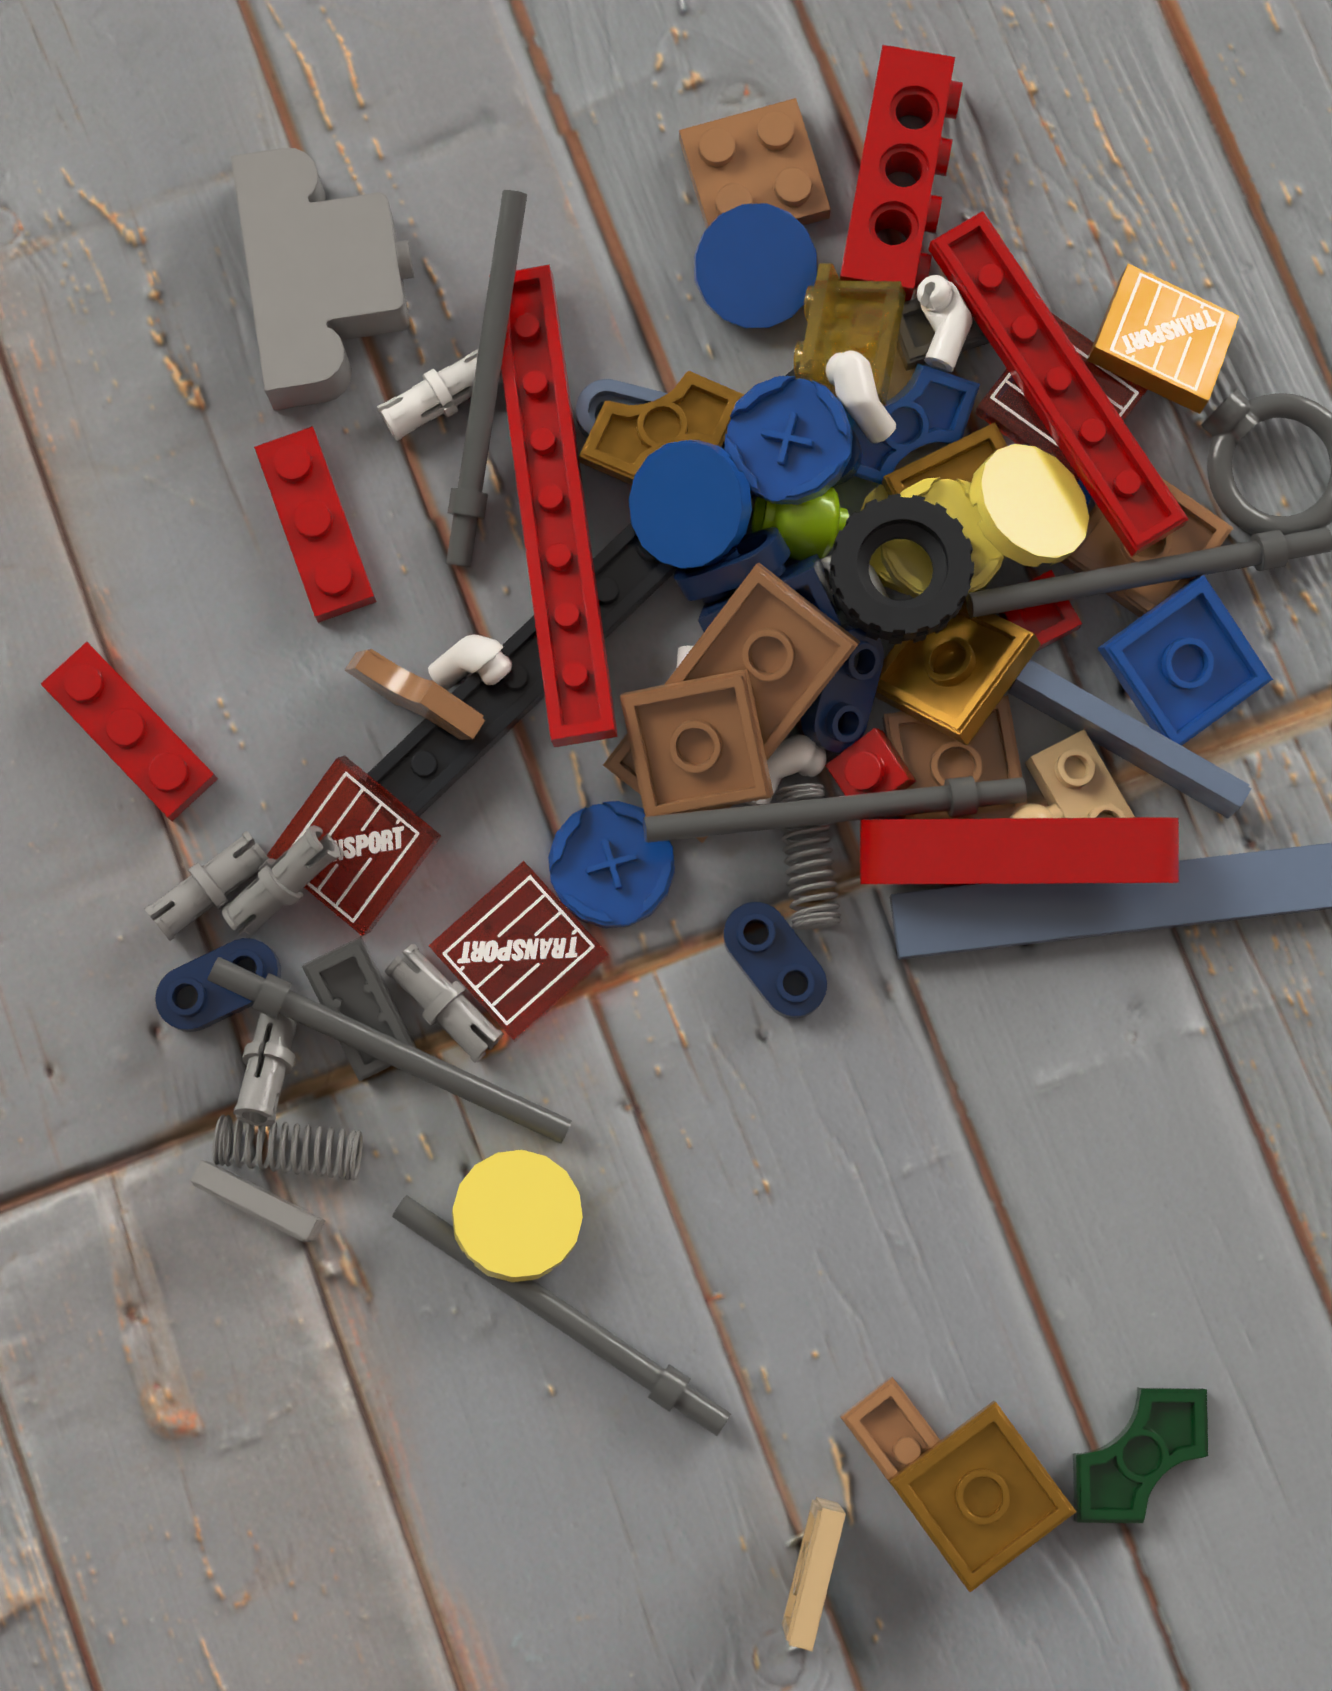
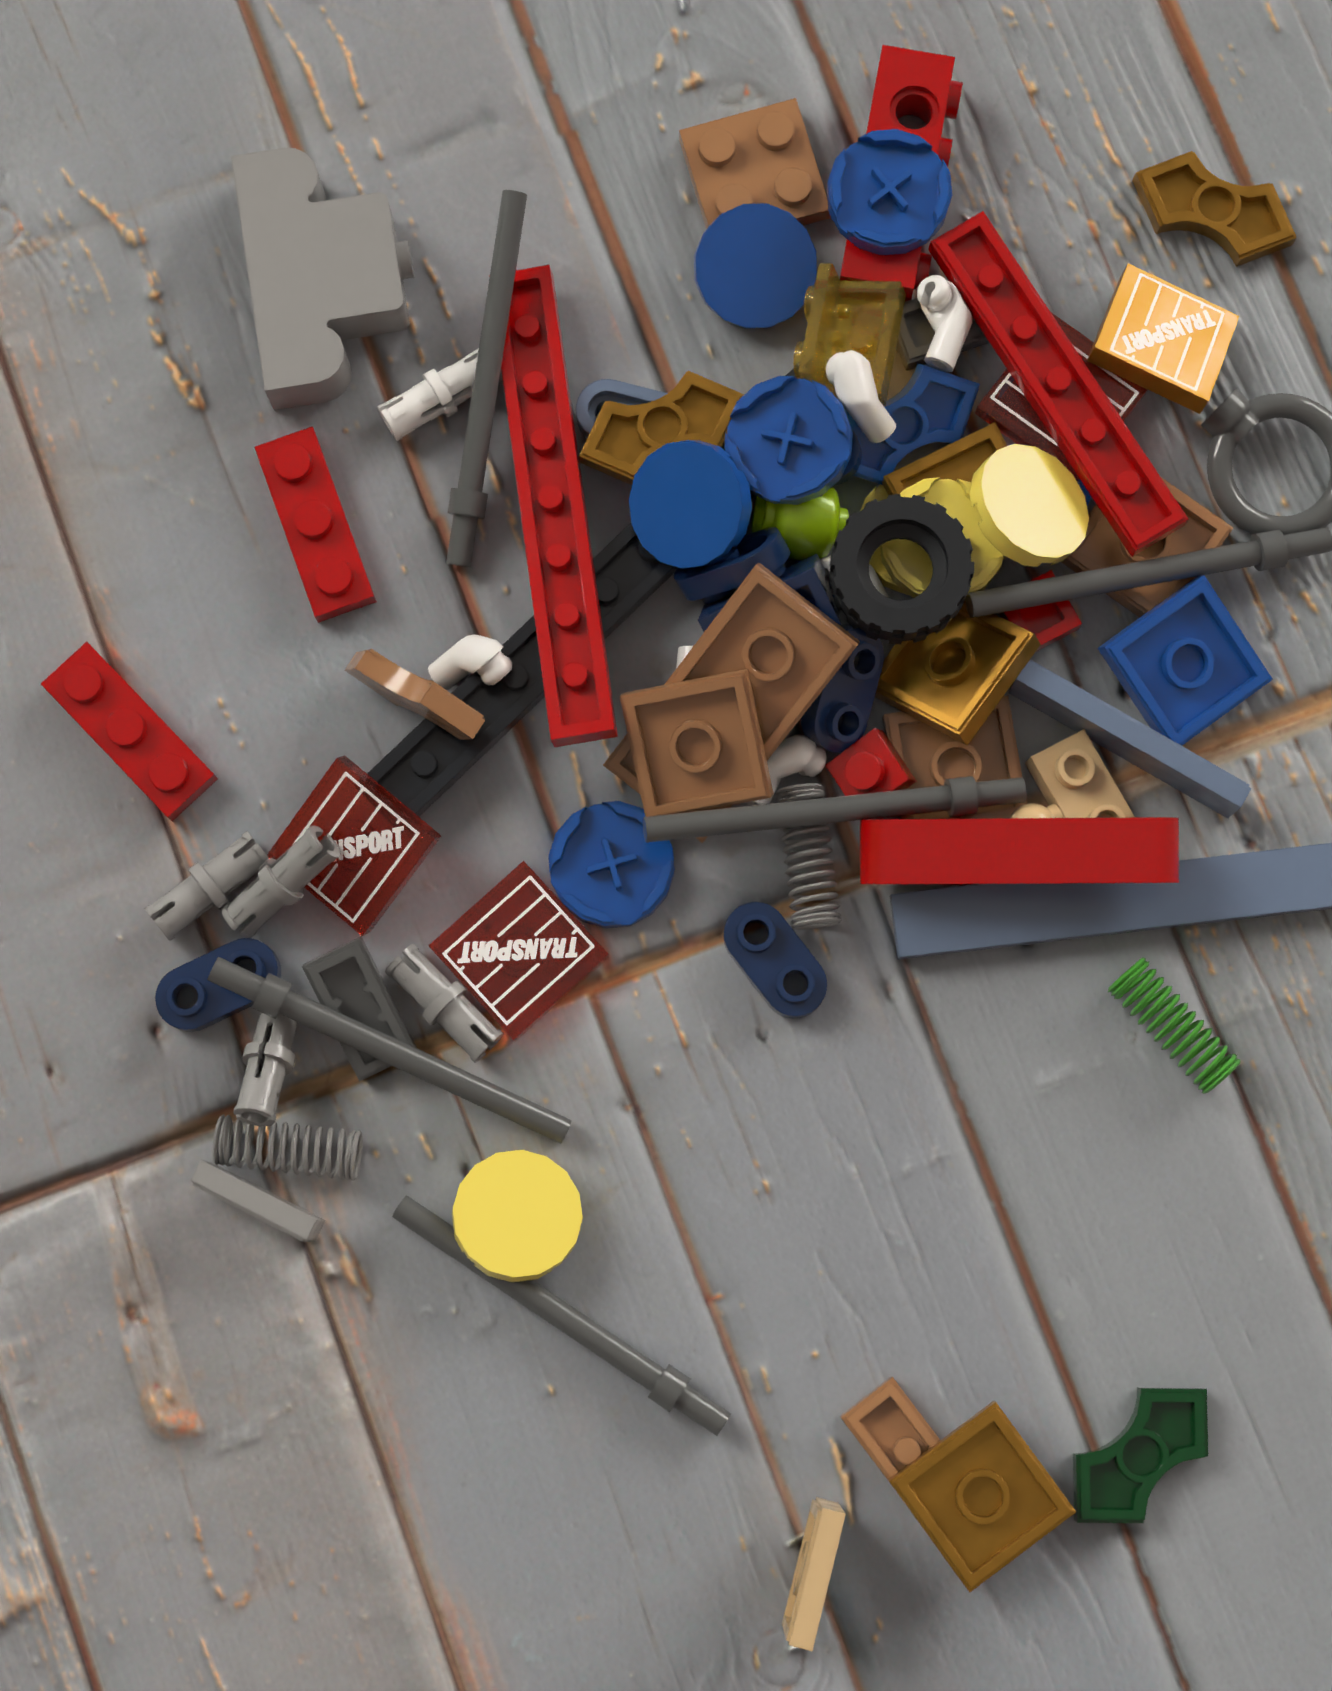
none -> blue tile [827,129,952,255]
none -> bright green piece [1108,957,1240,1094]
none -> pearl gold tile [1132,151,1297,267]

